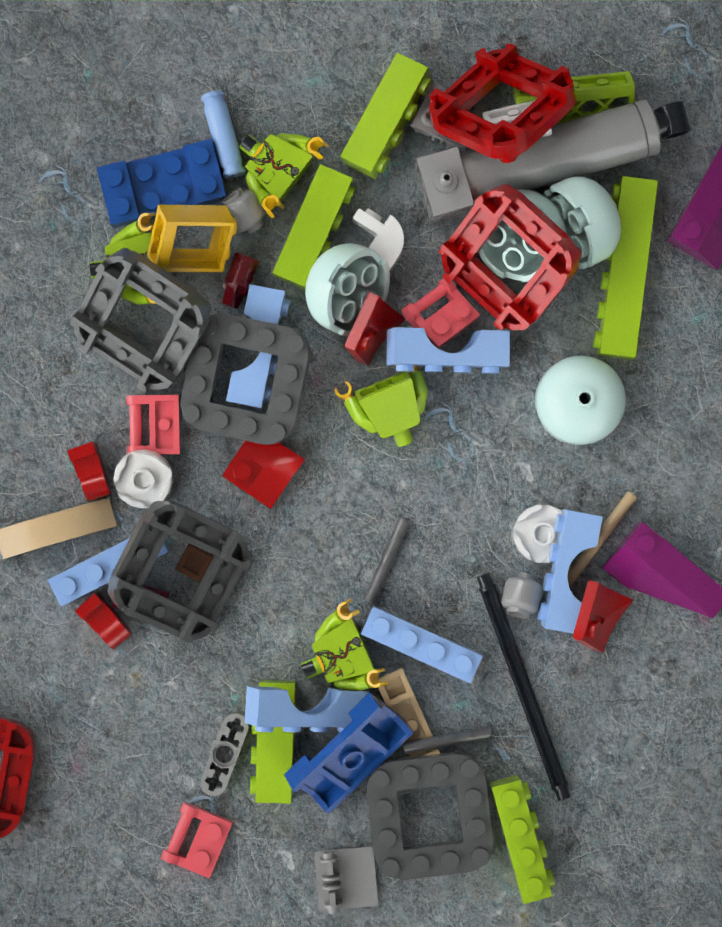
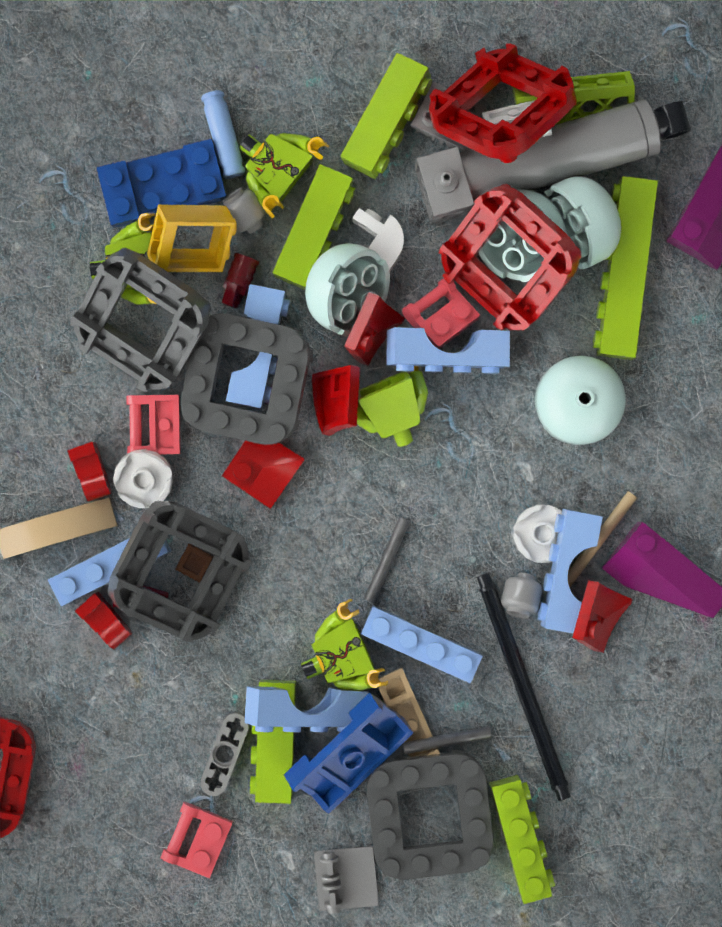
none -> red plate [312,365,360,436]

